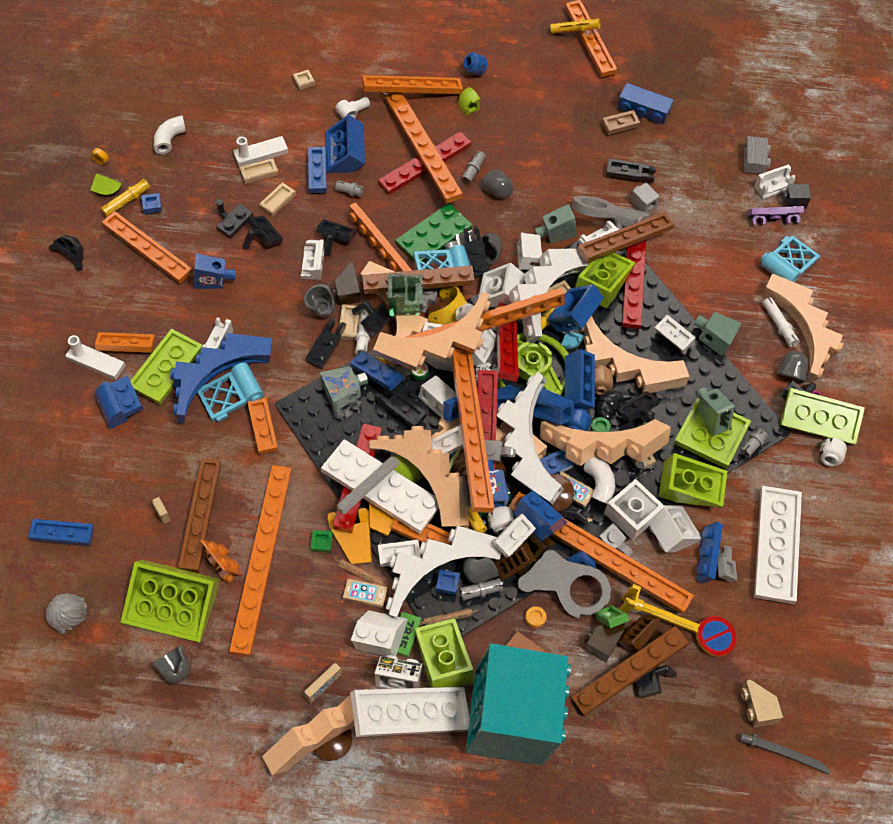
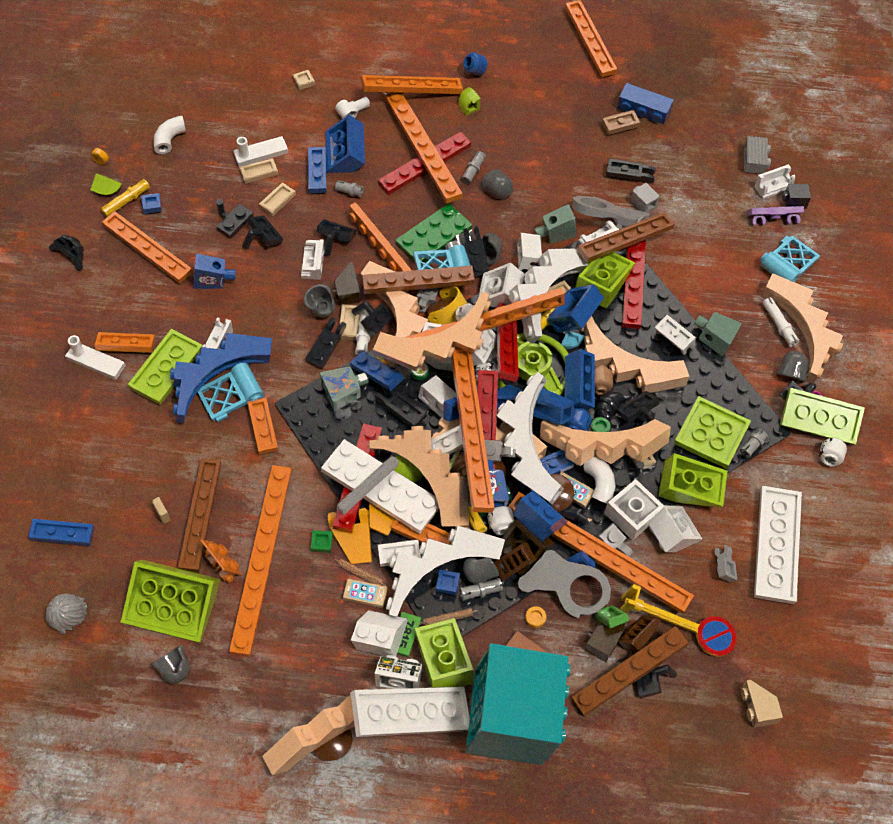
blue brick [95,376,144,429] -> none
tan tile [304,663,342,703] -> none
clear green plate [388,273,423,316] -> none
white plate [493,514,536,558] -> none
yellow pin [551,18,600,34] -> none
sand green torso [696,388,735,436] -> none
blue plate [696,522,723,584] -> none
dark grey sword [740,733,830,774] -> none

